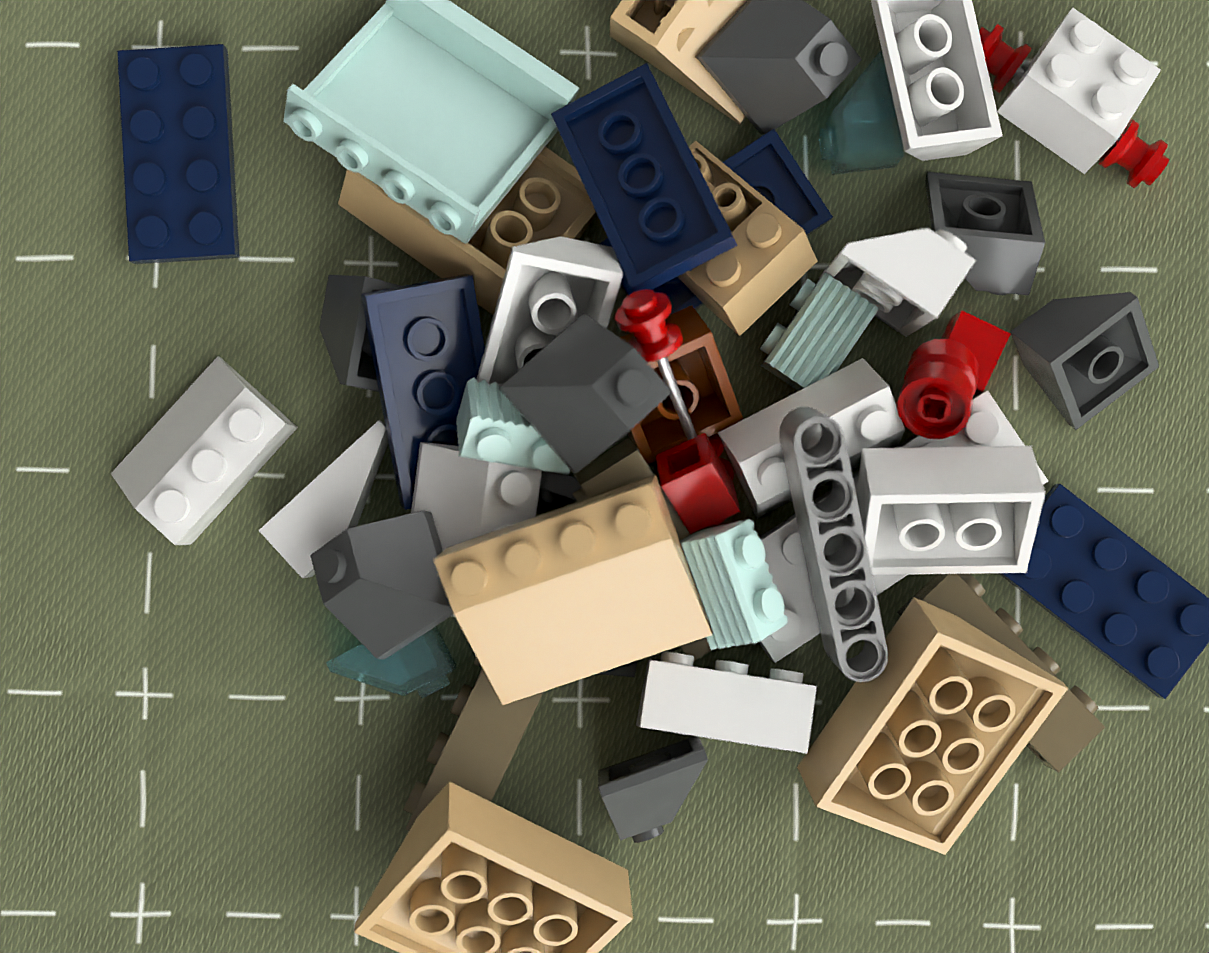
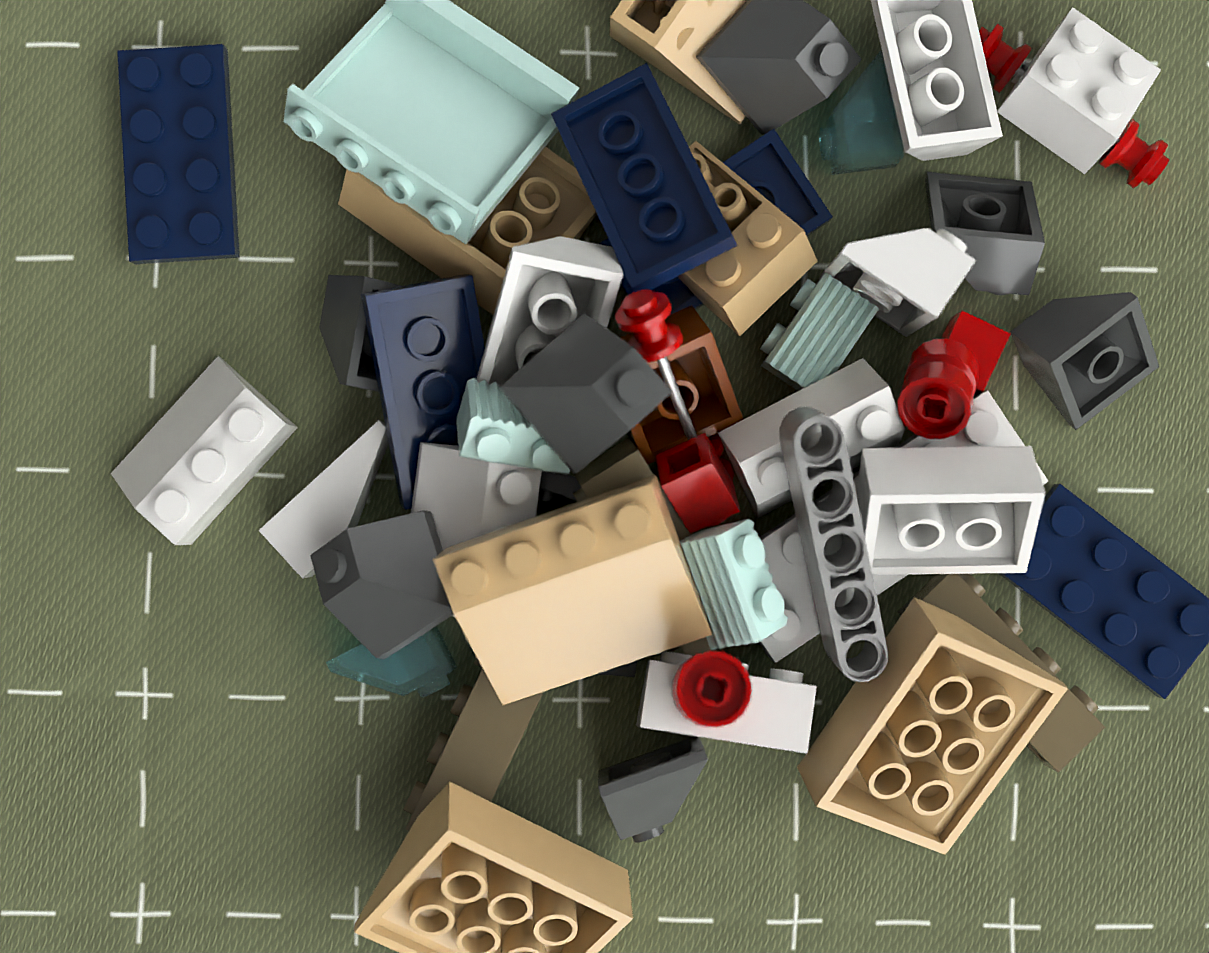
none -> red wheel [671,651,752,728]

